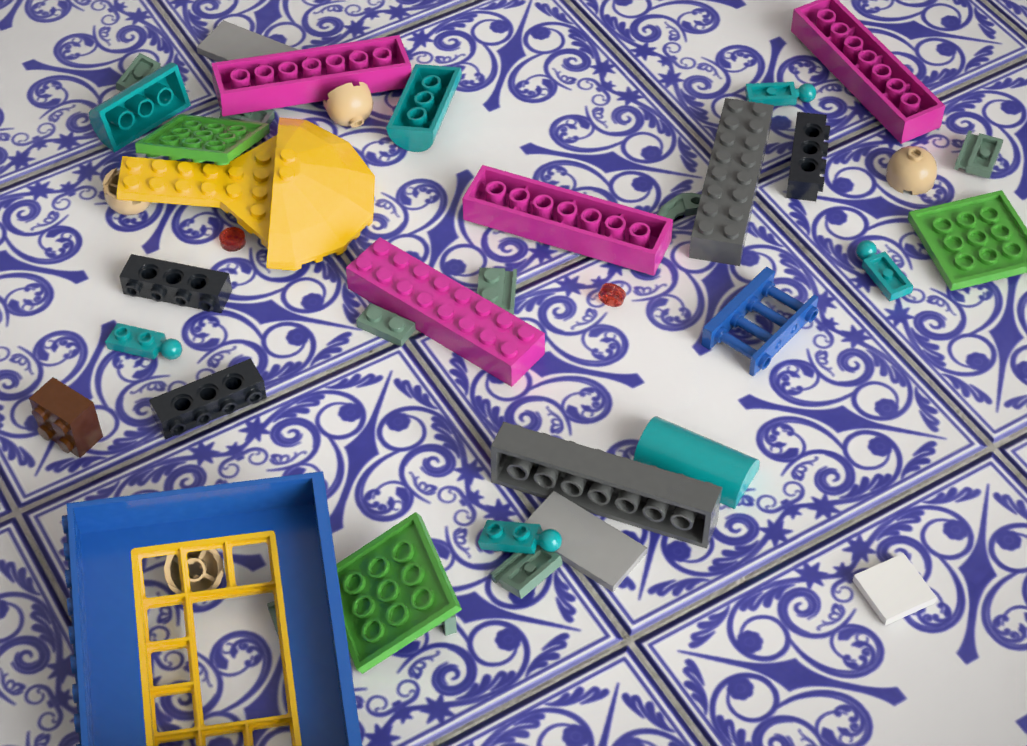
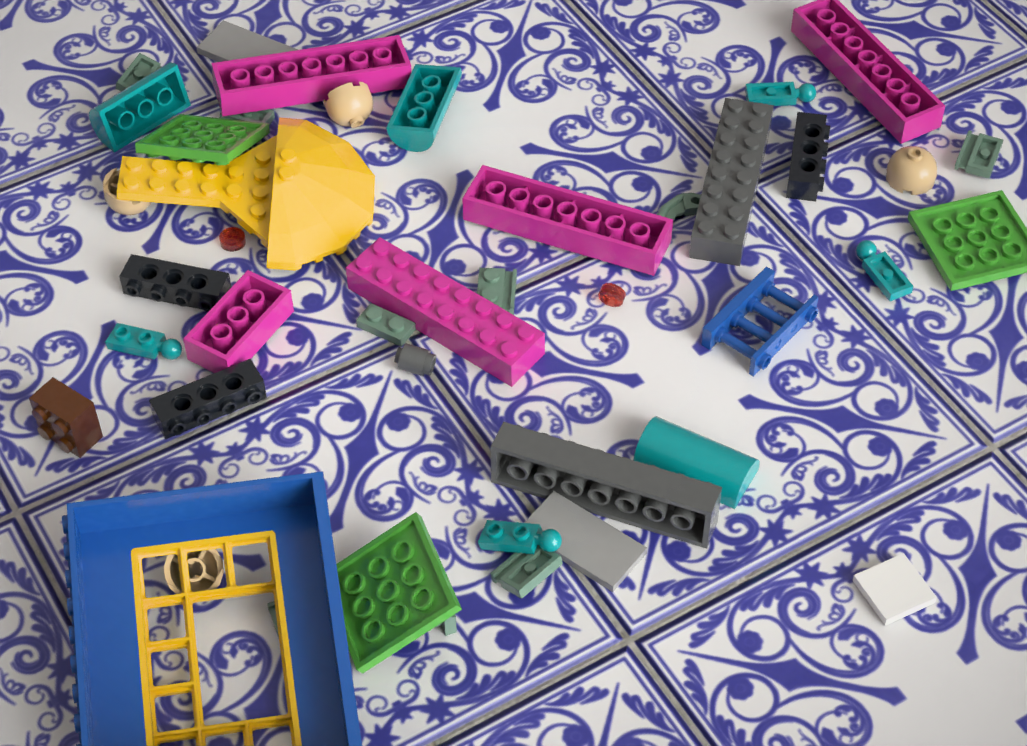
none -> dark pink brick [183,270,294,373]
none -> dark grey brick [394,343,436,376]

